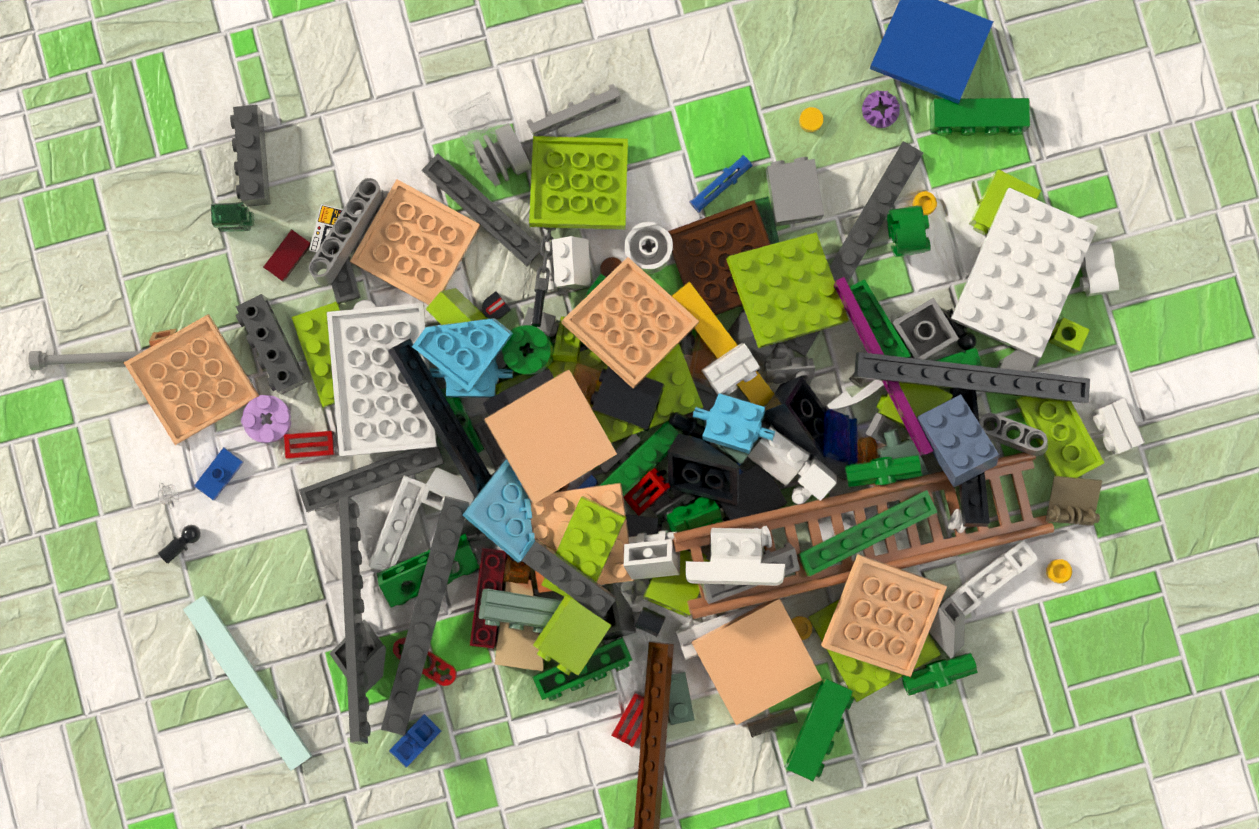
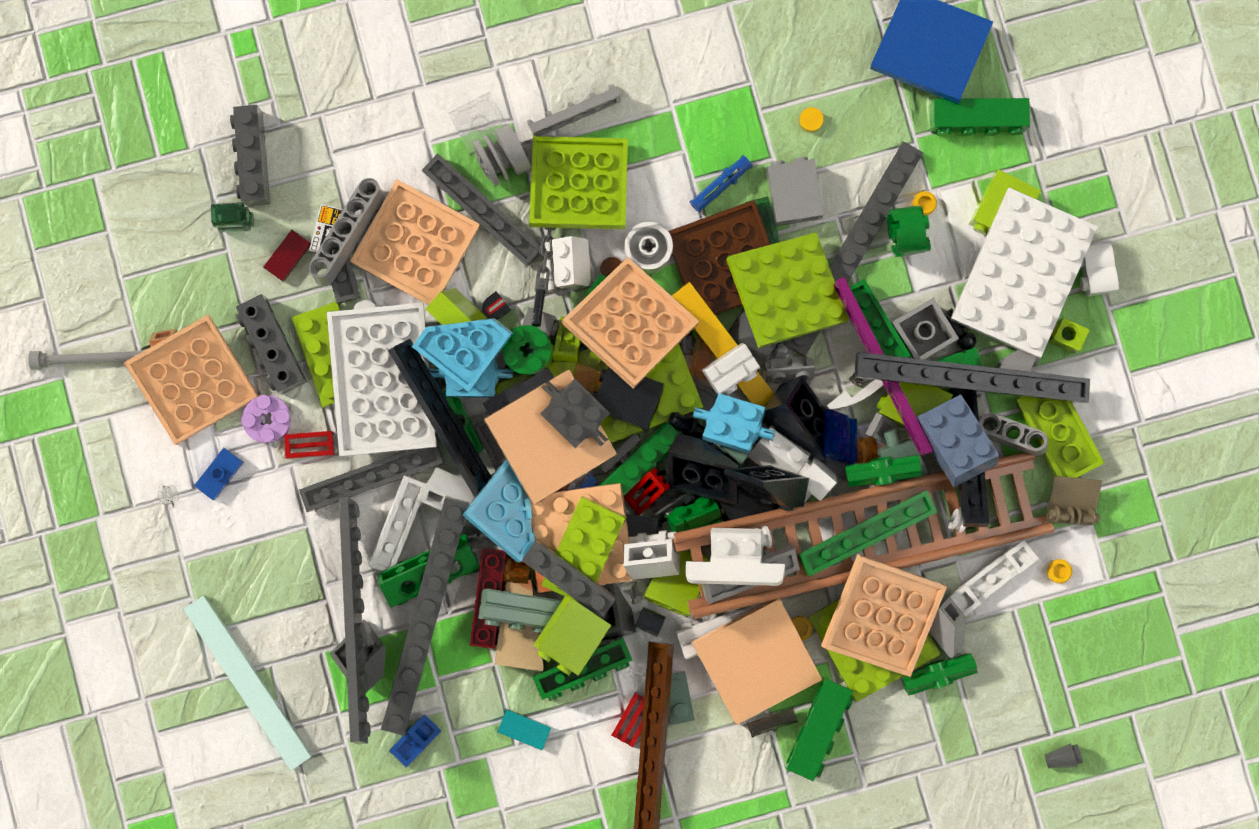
black pin [158,525,201,564] -> none
red beam [393,637,457,686] -> none
medium lavender gear [862,90,900,128] -> none
white brick [1093,398,1145,455] -> none
none -> teal tile [497,709,552,750]
none -> dark grey plate [540,378,610,449]
none -> black slope [724,465,809,511]
none -> dark grey cone [1044,743,1083,769]

